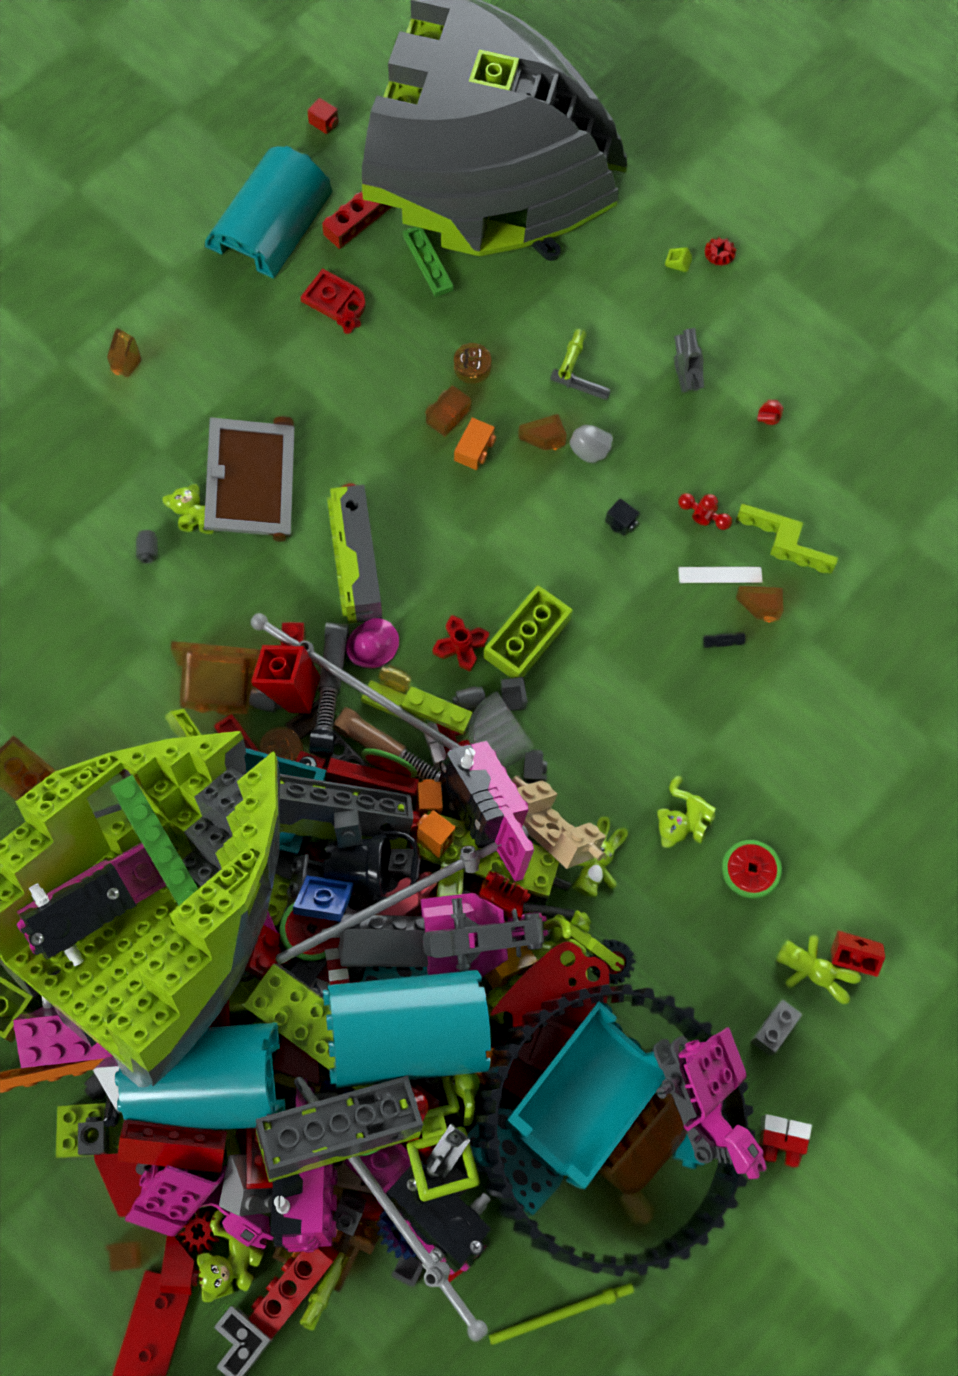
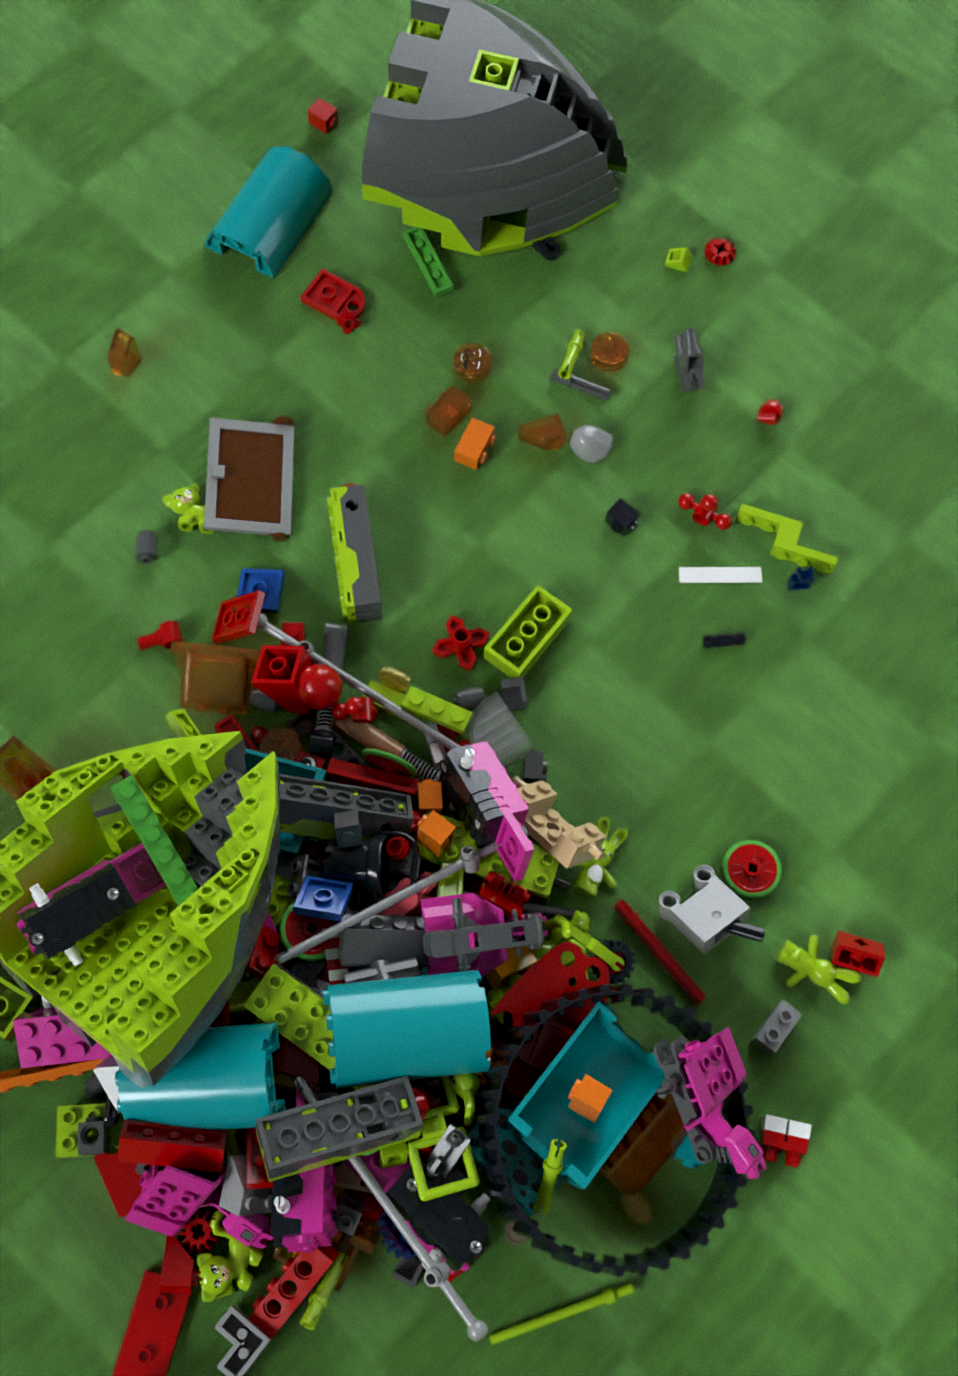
clear orange panel [106,1242,141,1272] -> none
red brick [322,191,393,249] -> none
dark pink hat [346,618,399,668] -> none
lime animal [657,776,717,848] -> none
clear orange slope [736,586,783,622] -> none
none -> red pin [137,620,183,651]
none -> red tile [211,590,265,644]
none -> blue plate [237,568,285,613]
none -> red hinge [250,725,270,744]
none -> red piece [297,664,343,710]
none -> red piece [332,697,378,723]
none -> dark grey piece [343,957,420,983]
none -> lime tile [379,1142,408,1170]
none -> red plate [386,836,410,860]
none -> dark tan piece [504,1220,528,1245]
none -> lime pin [533,1139,567,1214]
none -> orange brick [567,1074,612,1123]
none -> clear orange head [591,332,629,372]
none -> red axle [614,899,706,1005]
none -> piece [659,865,765,954]
none -> clear blue plate [787,567,814,590]

